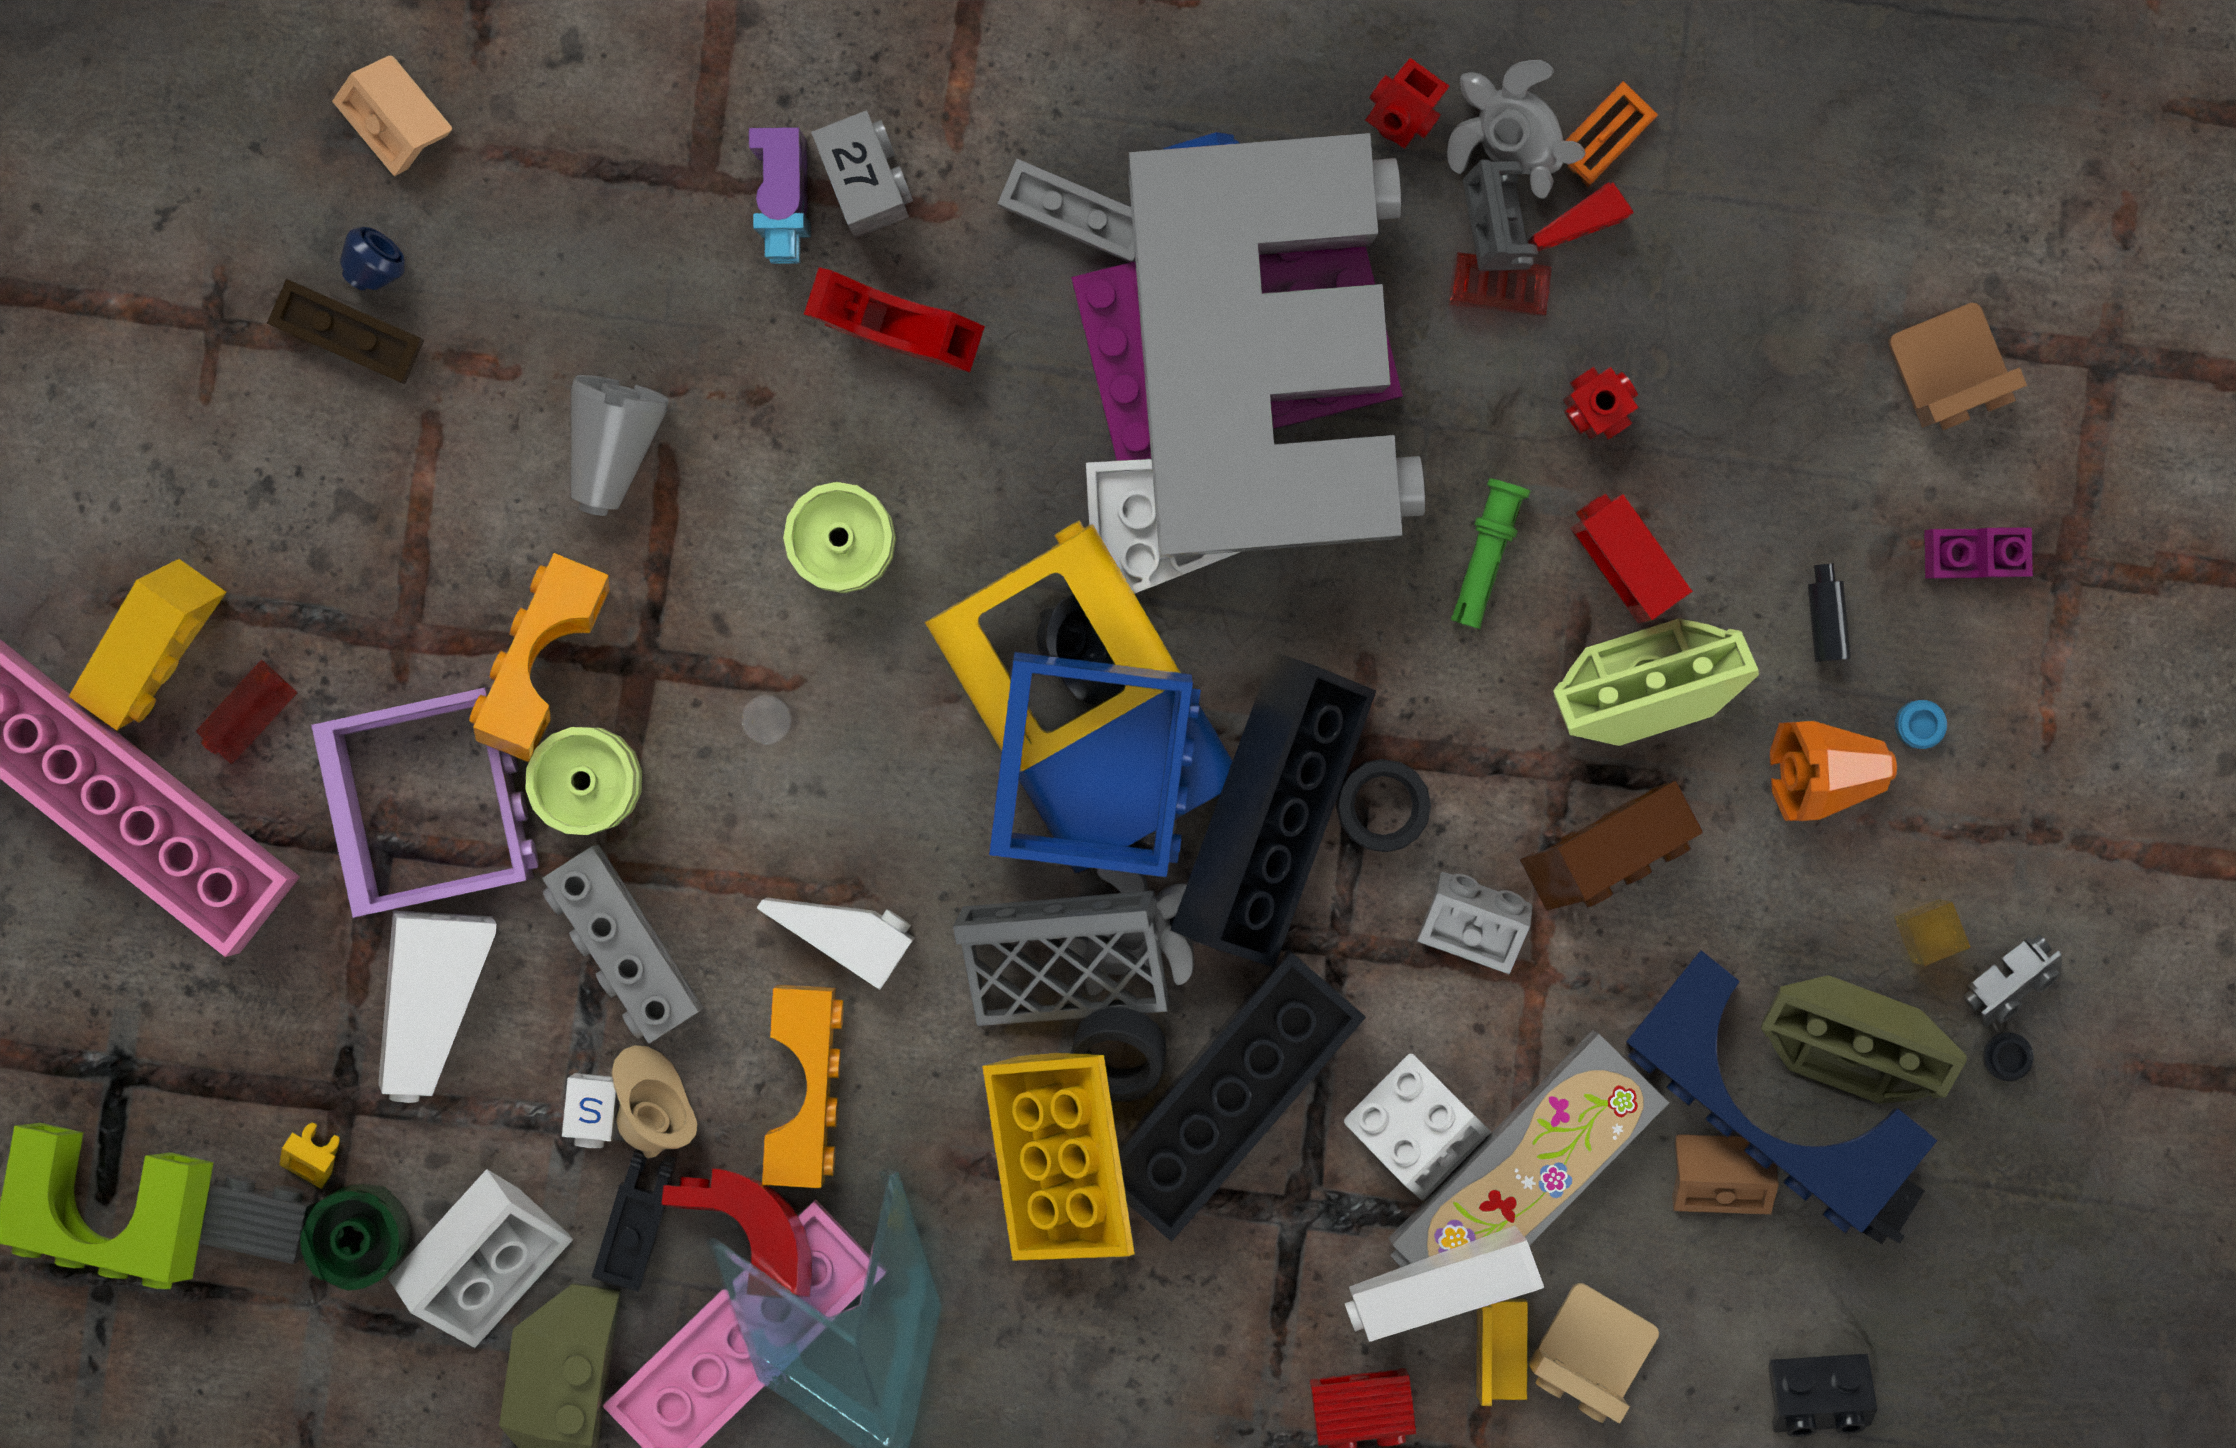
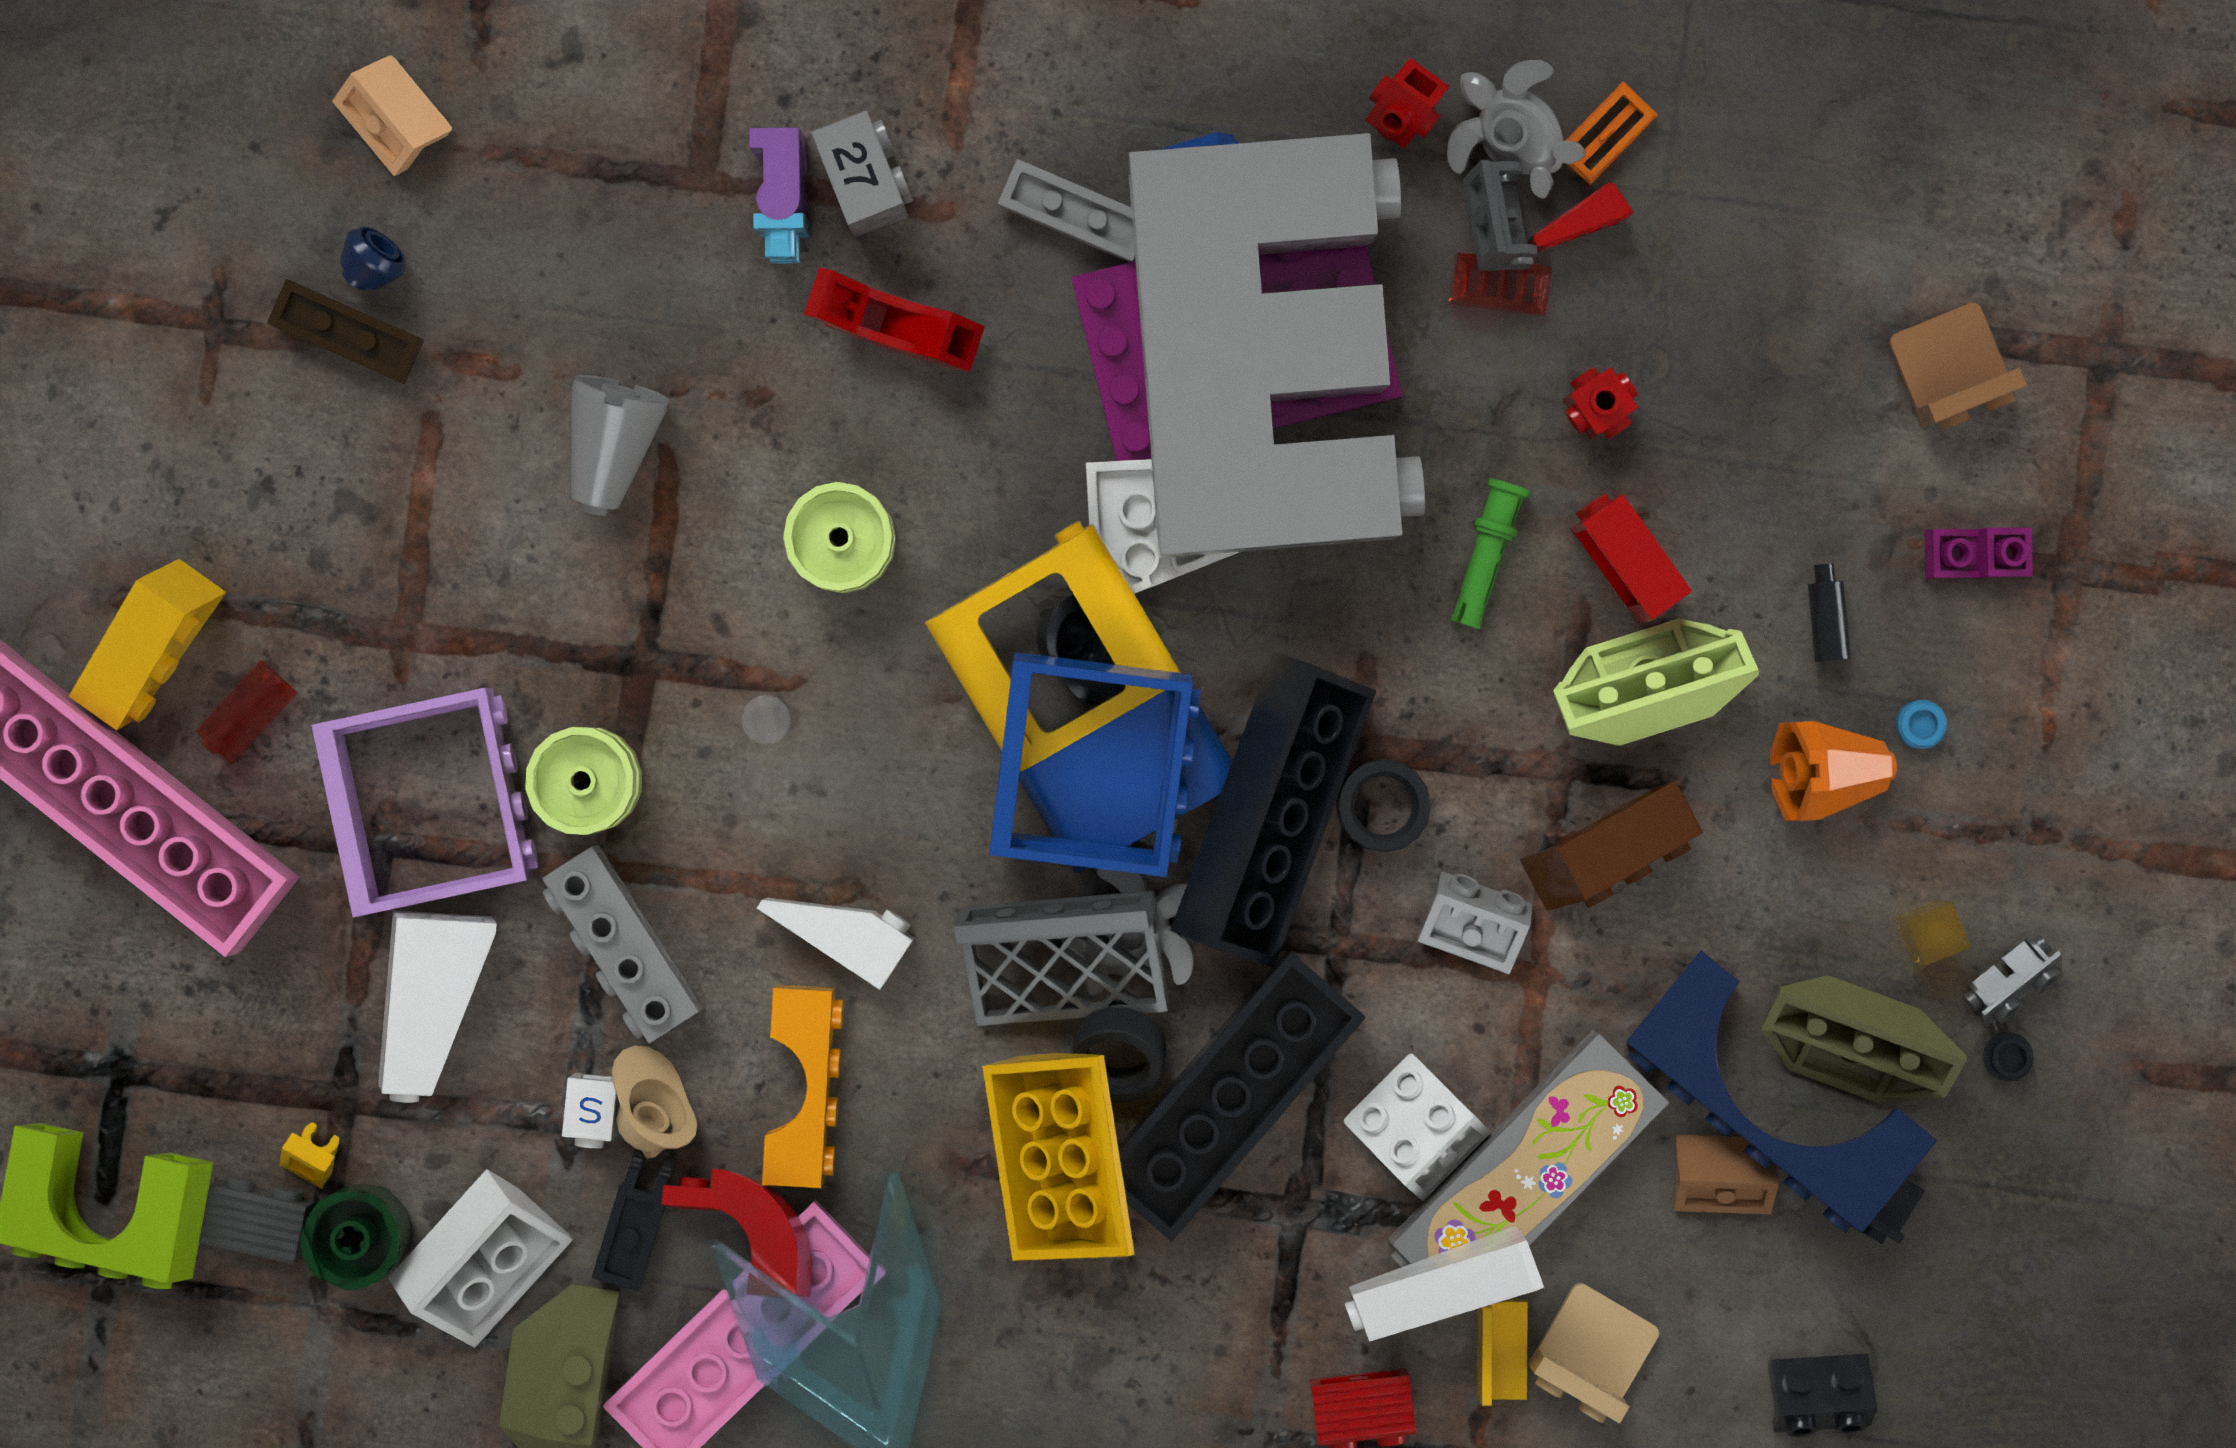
light orange arch [469,553,610,762] -> none

